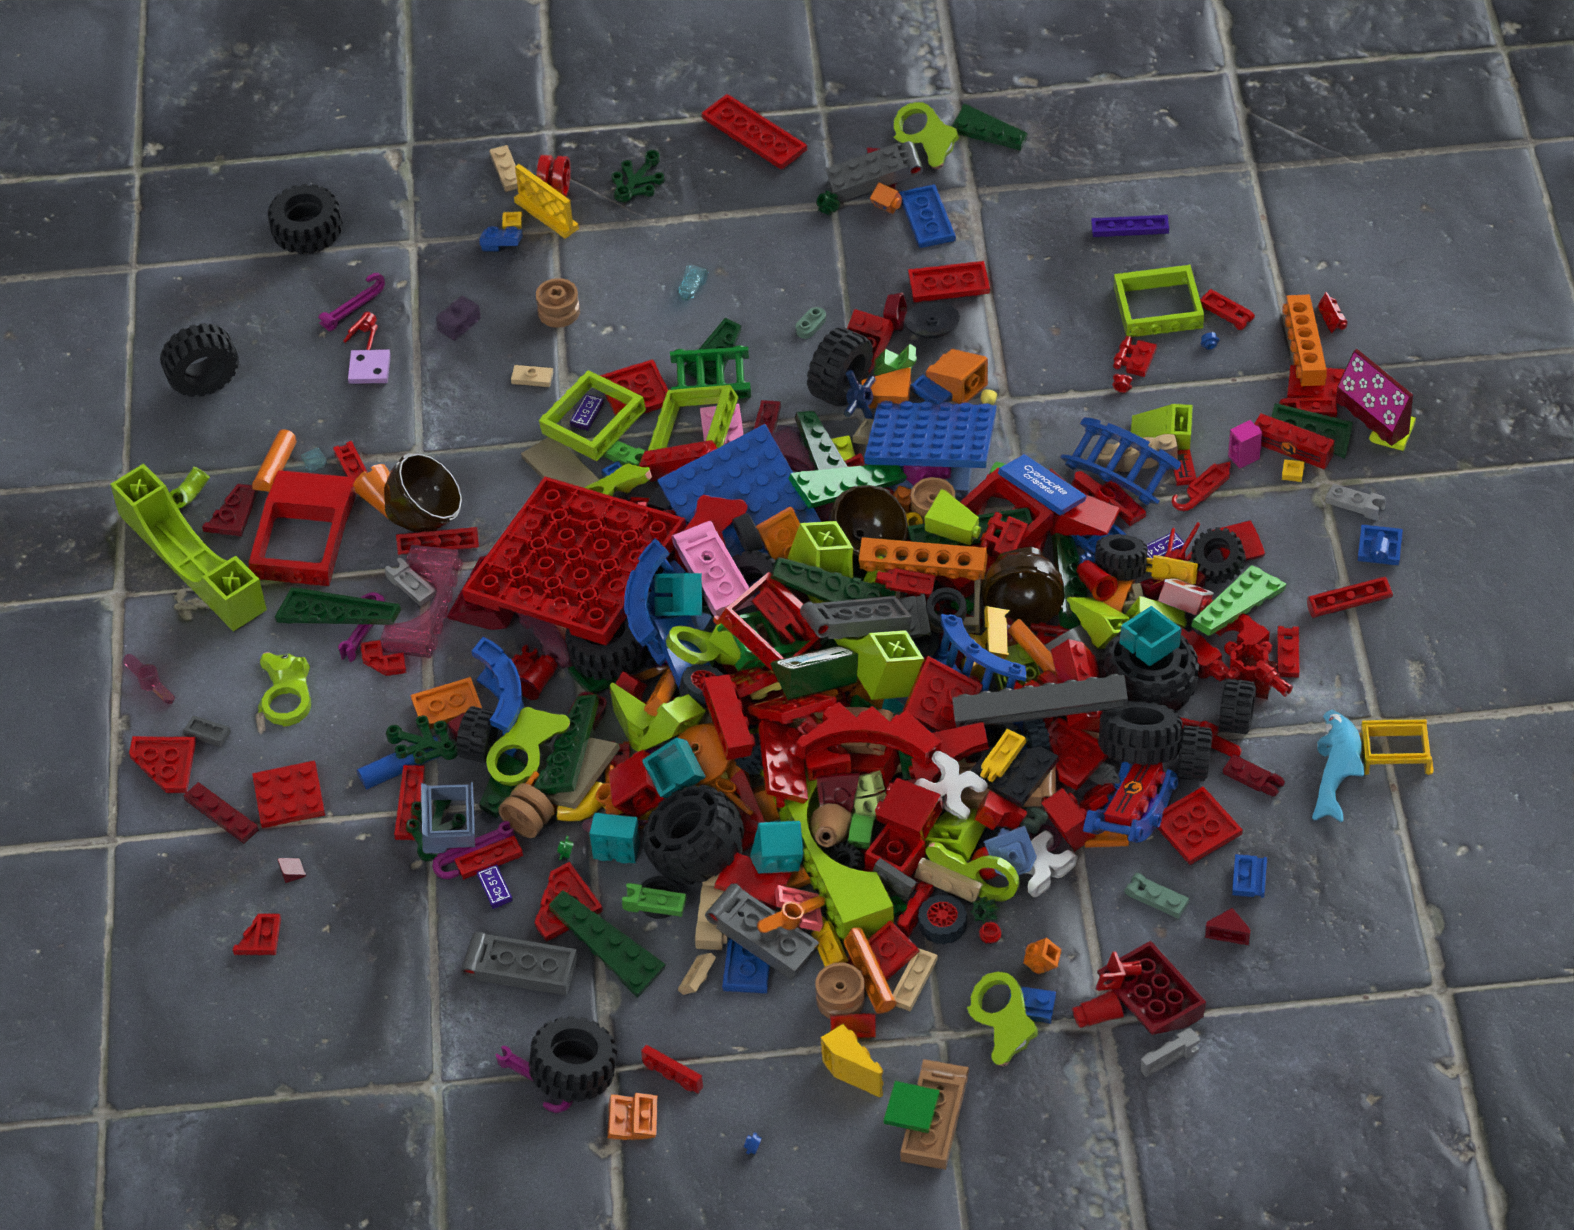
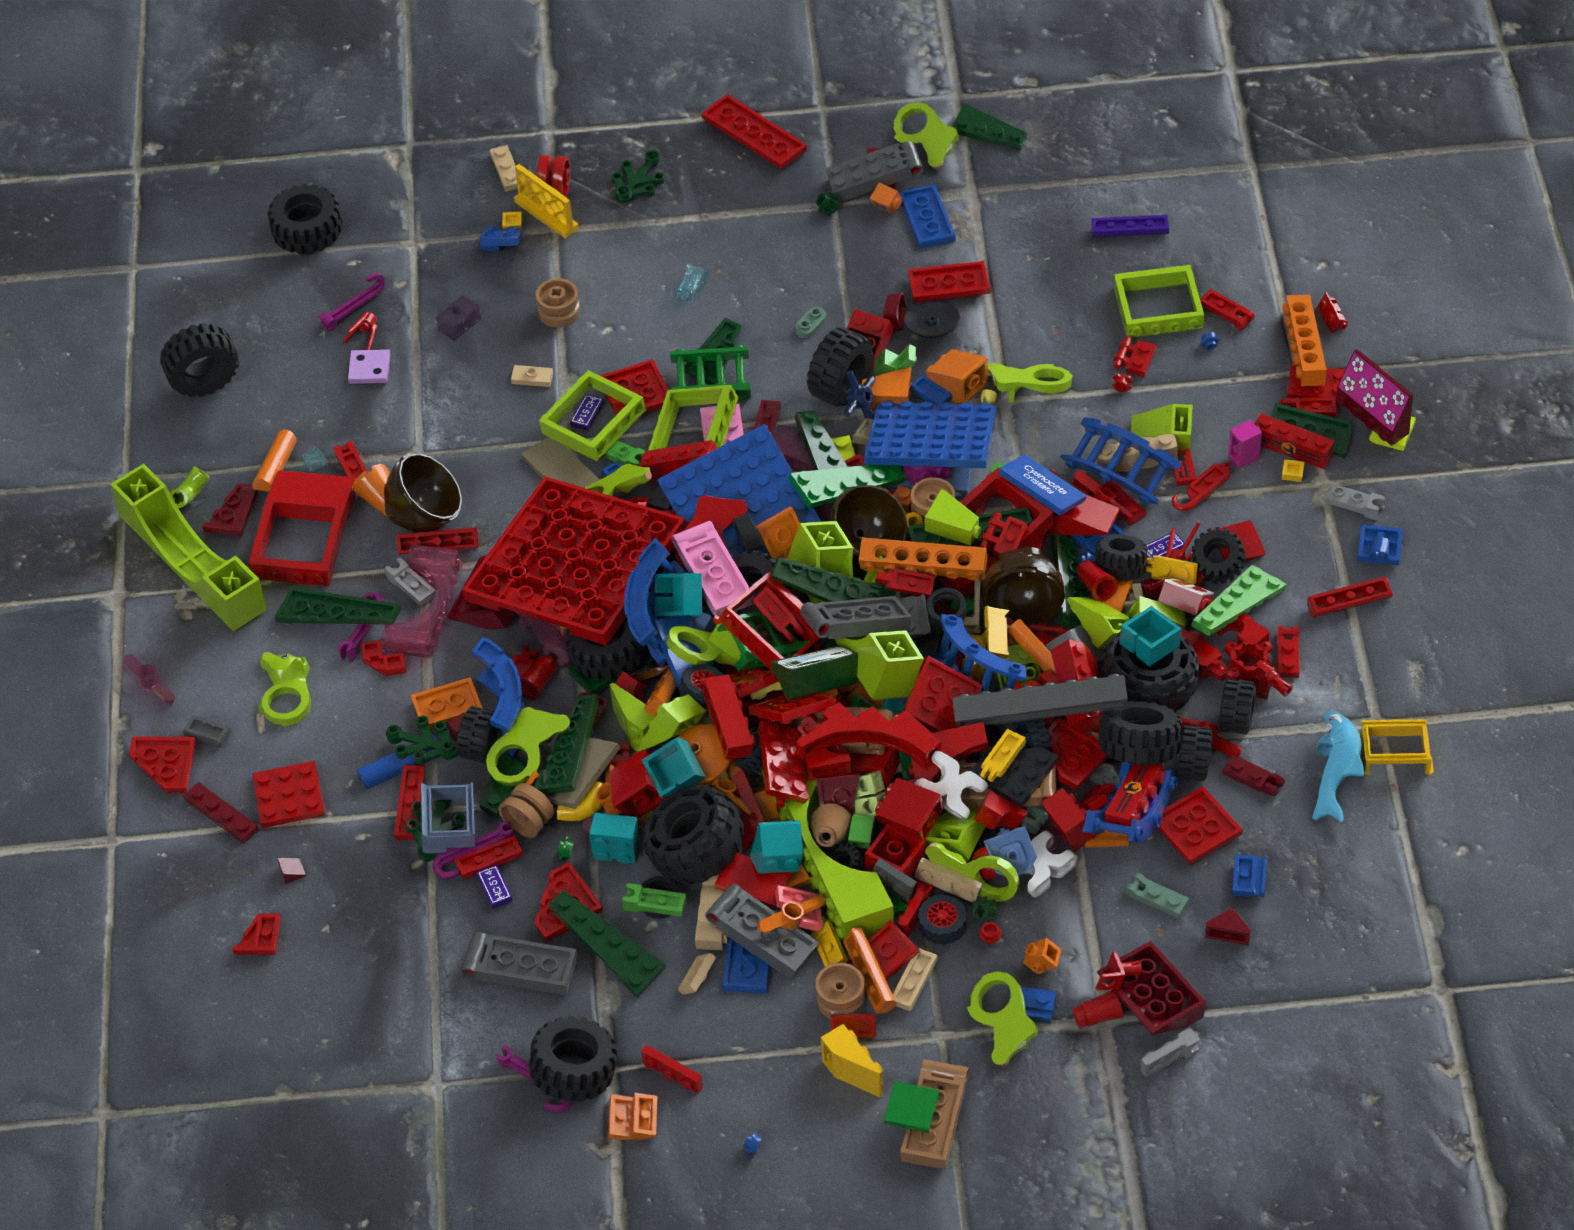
none -> lime animal [988,363,1073,403]

